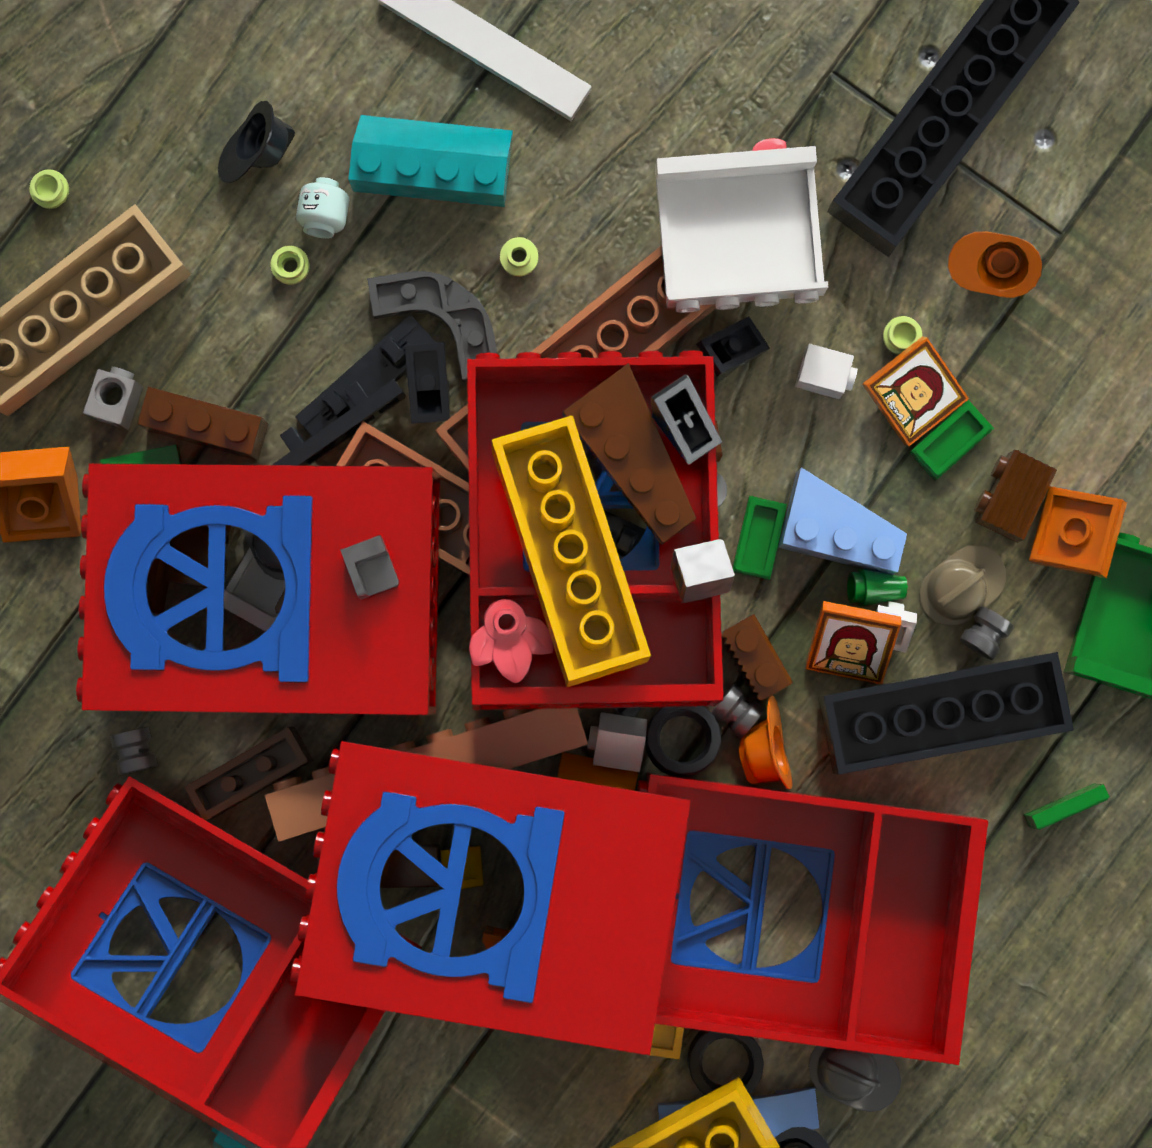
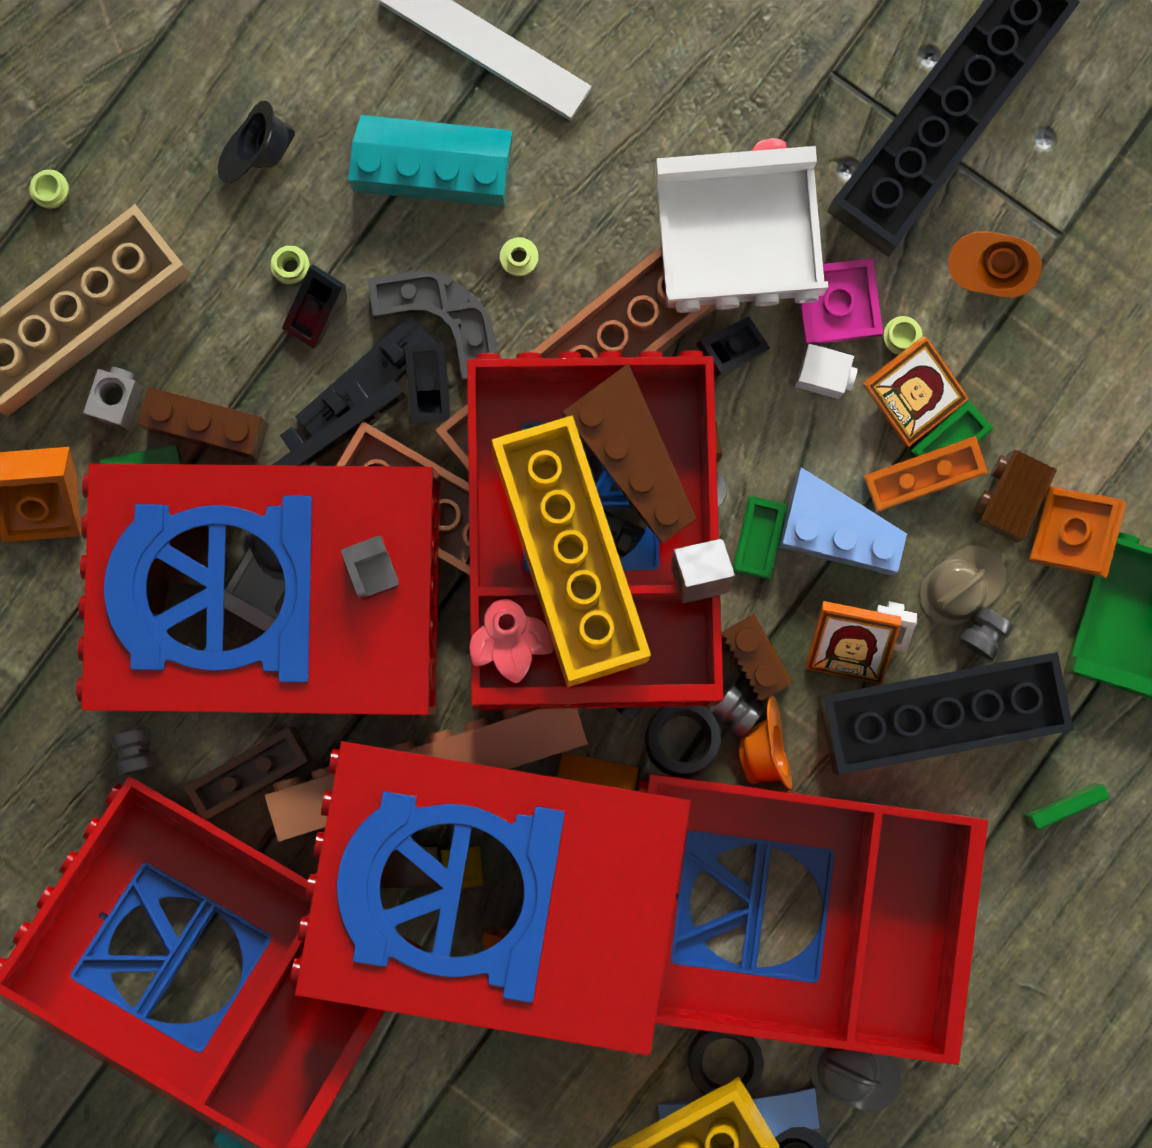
light aqua head [296,177,350,238] -> none
white brick [587,712,647,772] -> none
yellow plate [650,1024,684,1059] -> none
black slope [651,374,722,465] -> none
green cone [847,568,908,607] -> none
none -> black slope [282,264,347,349]
none -> dark pink plate [799,258,883,346]
none -> orange tile [864,436,989,512]

